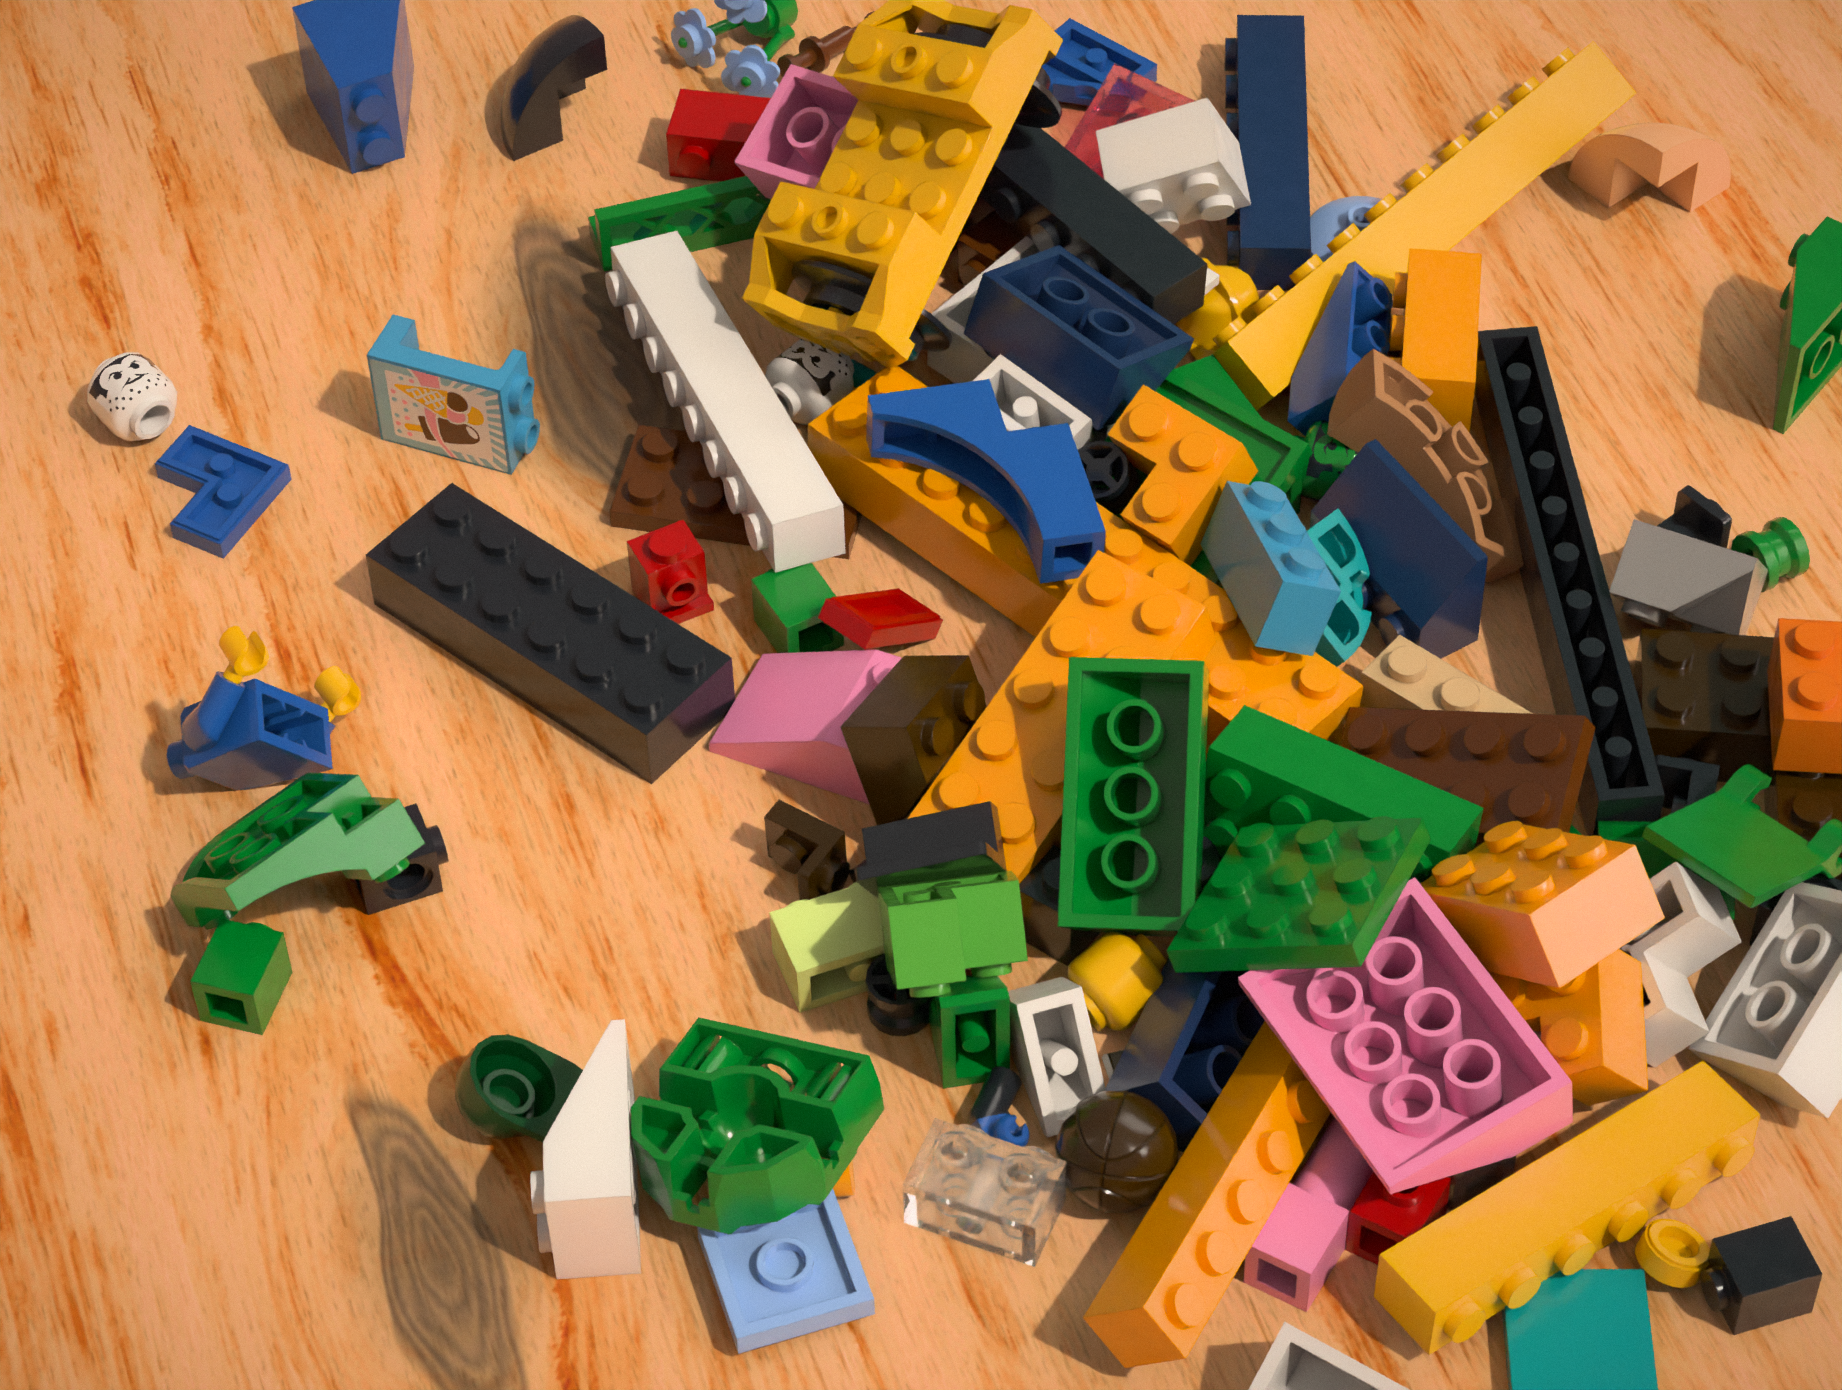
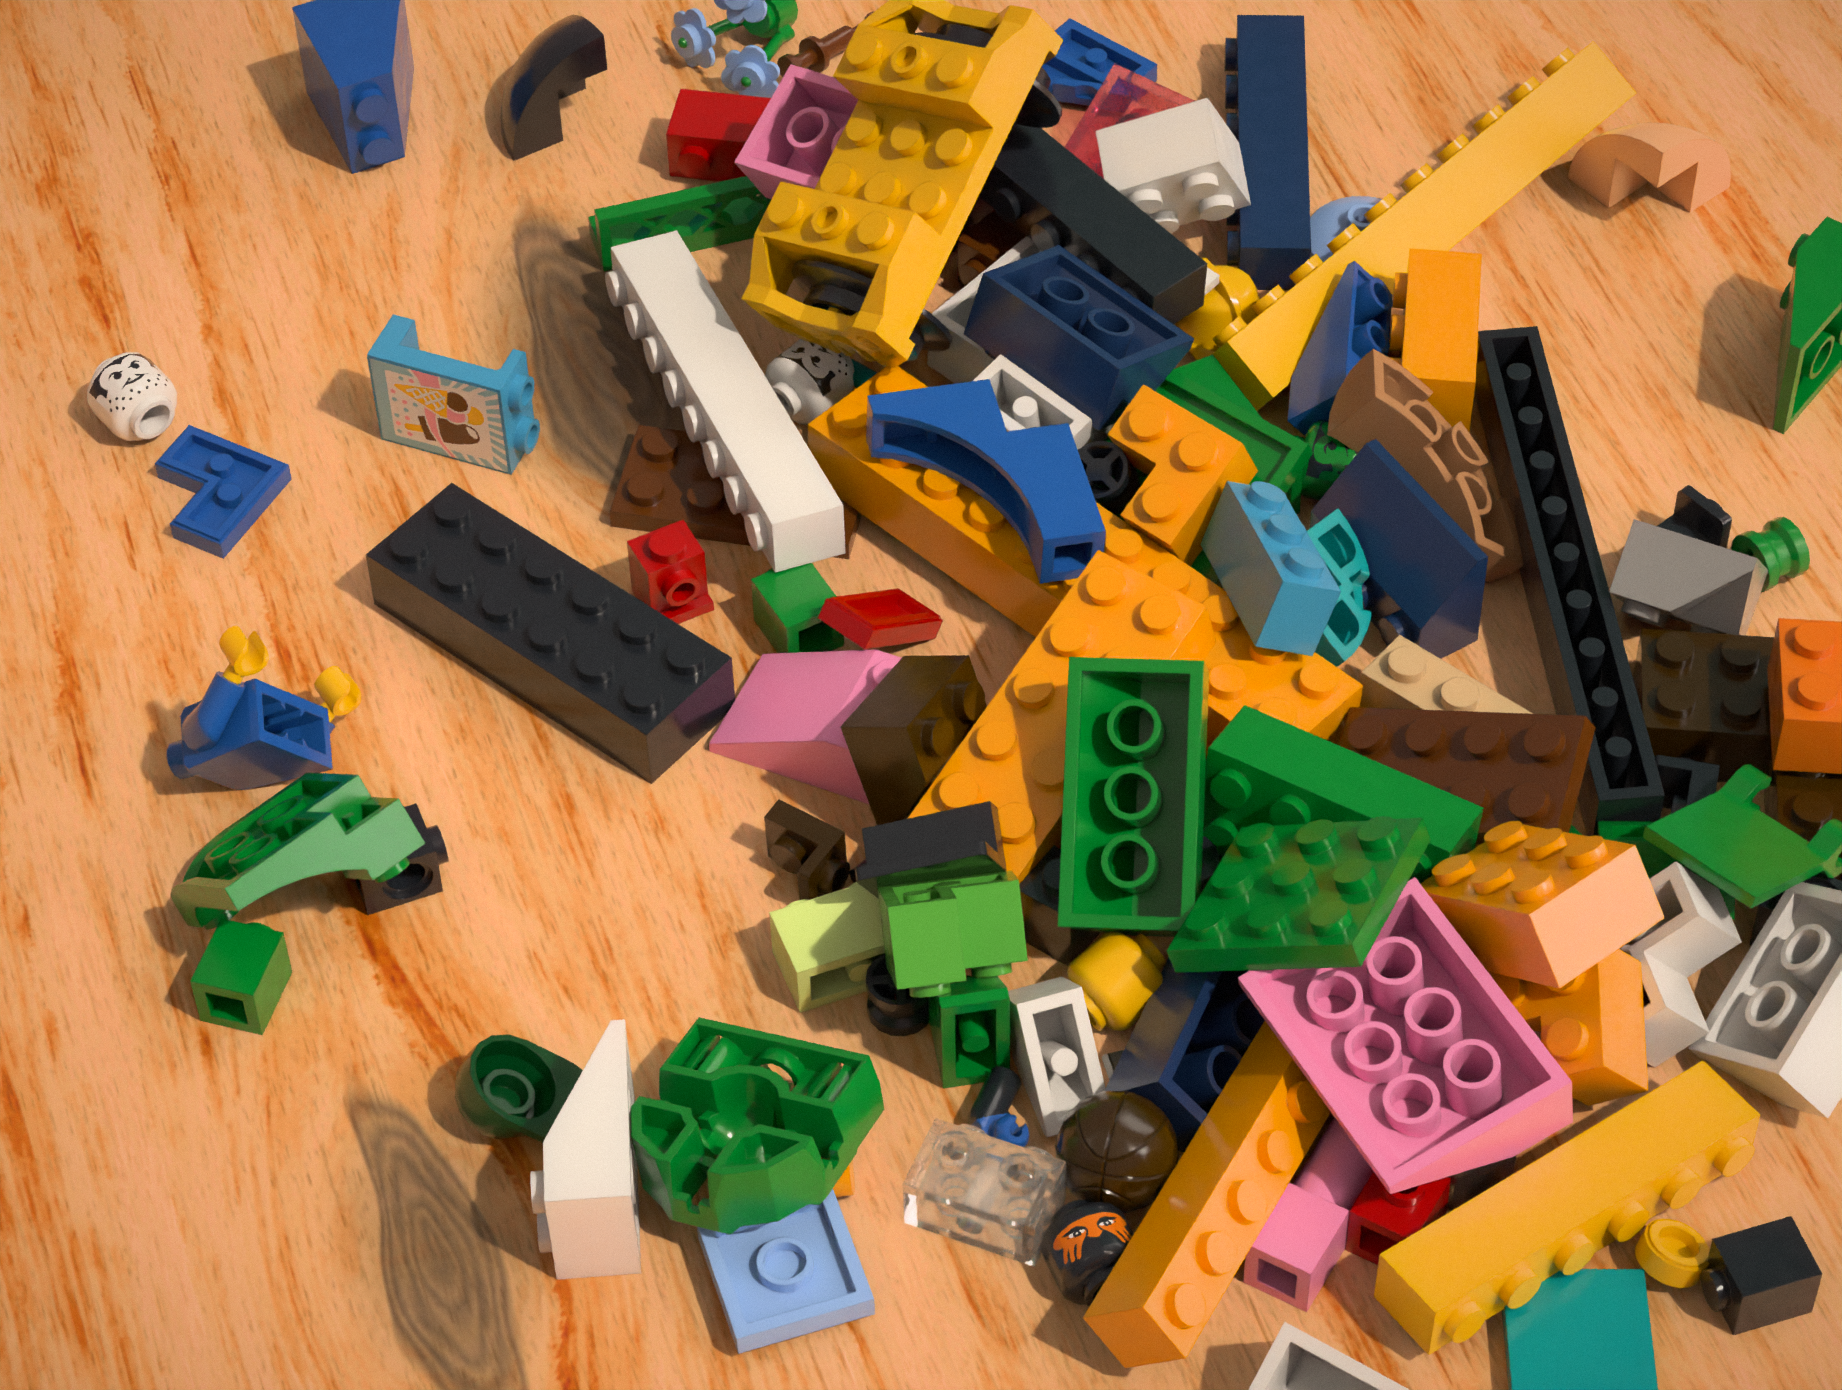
none -> black head [1040,1200,1134,1307]

